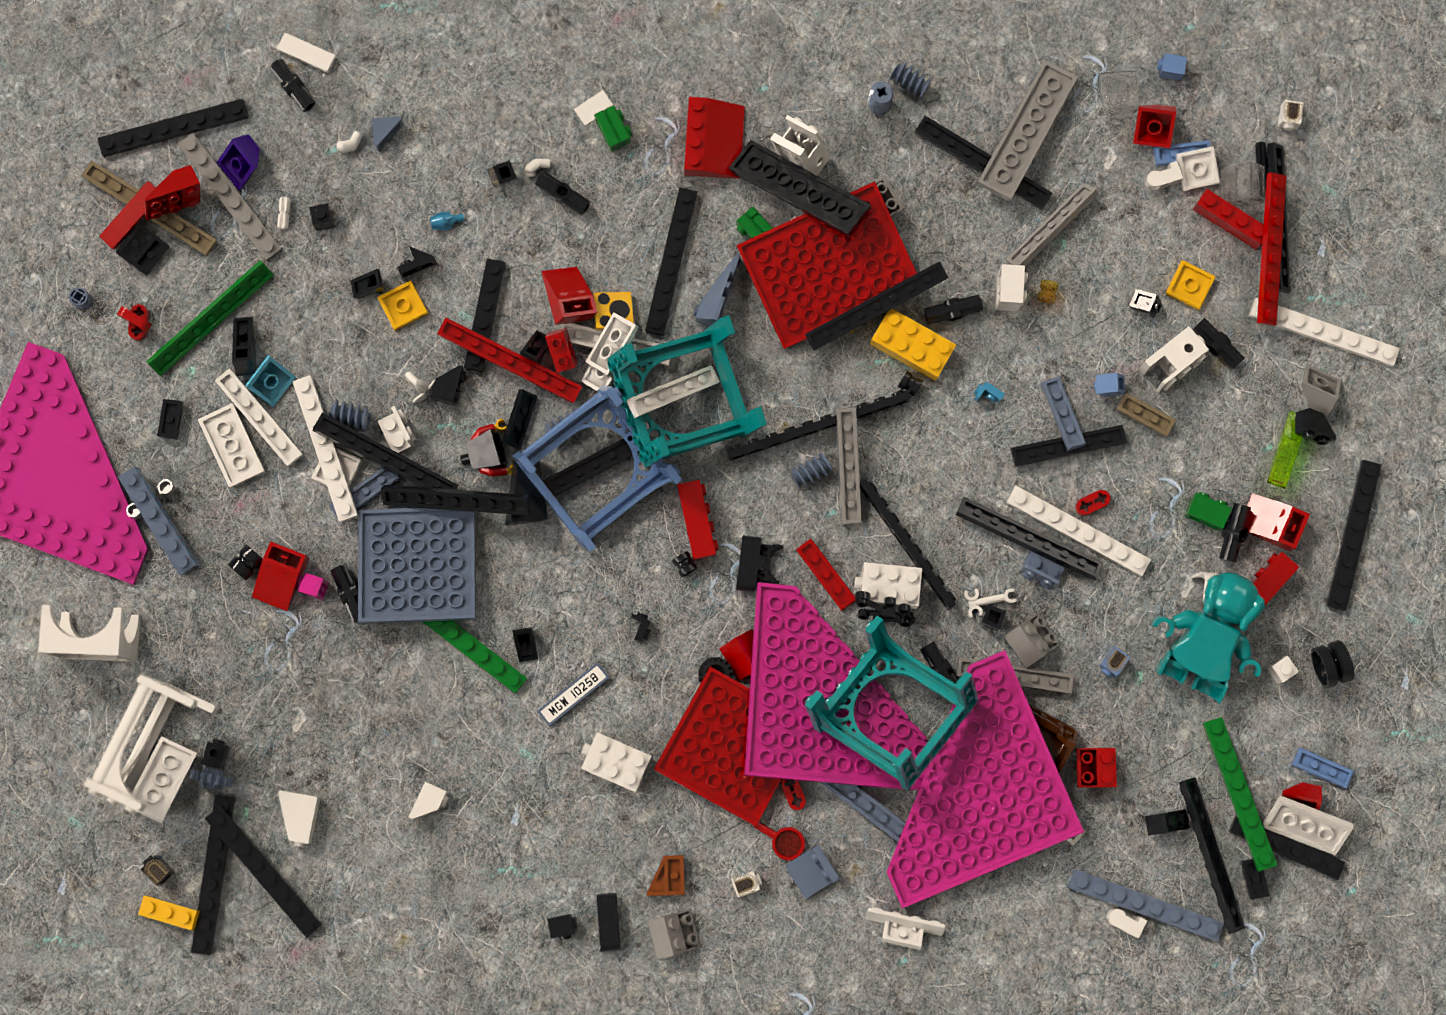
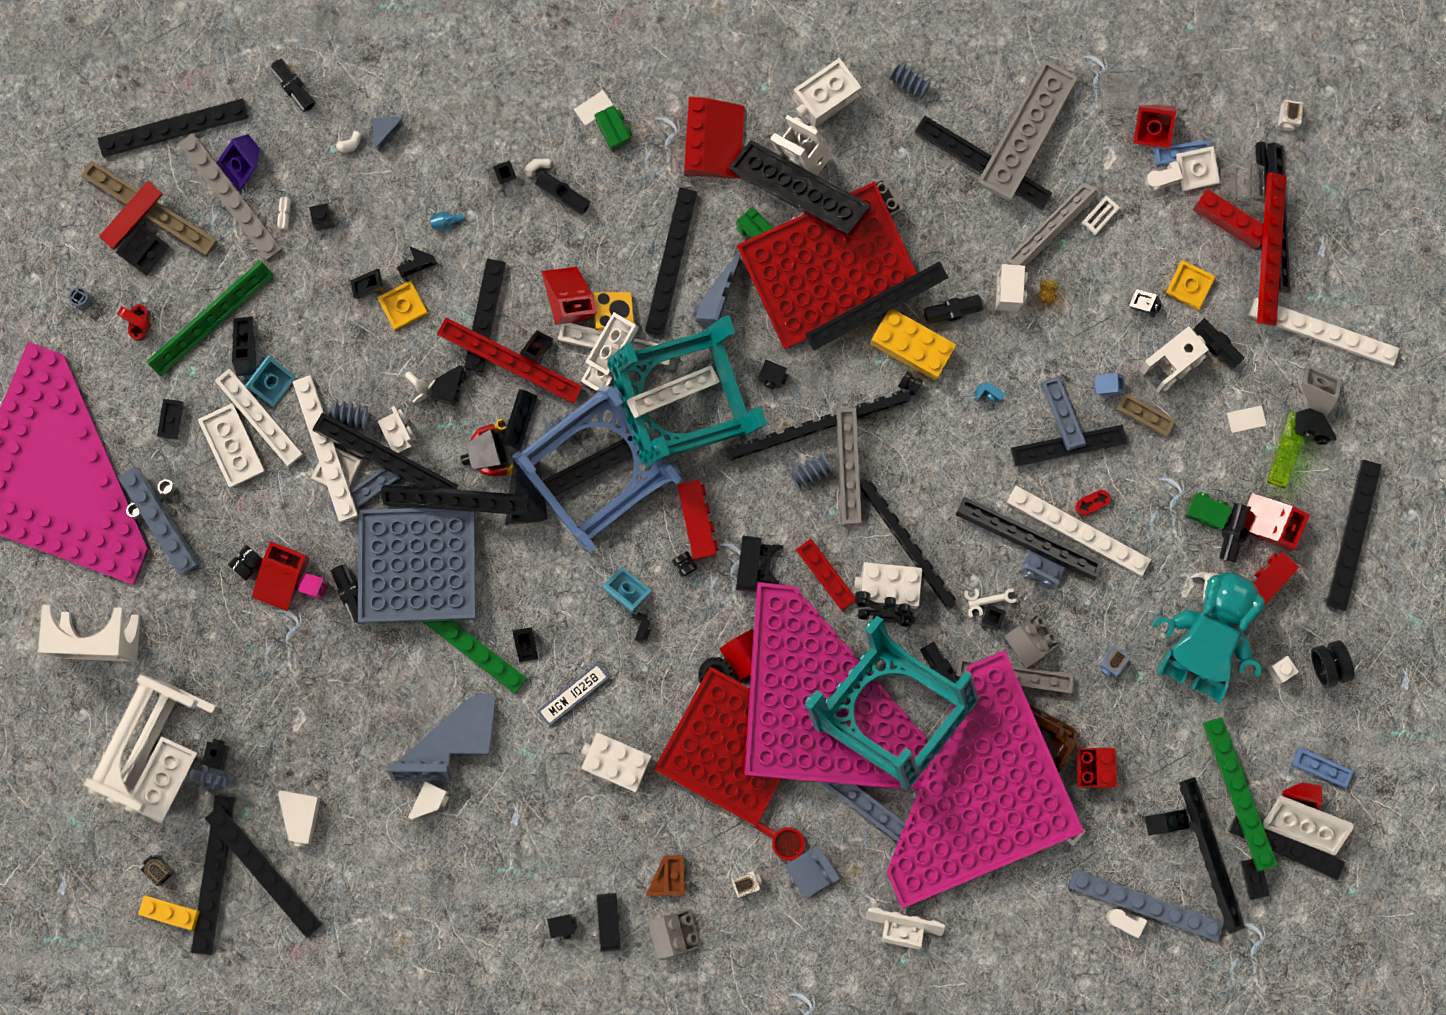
red slope [144,165,201,220] -> none
white tile [277,33,336,73] -> none
red brick [545,327,578,373] -> none
red beam [781,779,806,810] -> none
sand blue piece [868,82,893,115] -> none
medium blue brick [1157,53,1187,81] -> none
none -> sand blue piece [387,693,495,781]
none -> medium azure slope [602,567,652,614]
none -> black brick [758,360,789,389]
none -> white torso [793,58,862,127]
none -> white tile [1081,195,1120,236]
none -> white sticker [1227,405,1267,433]

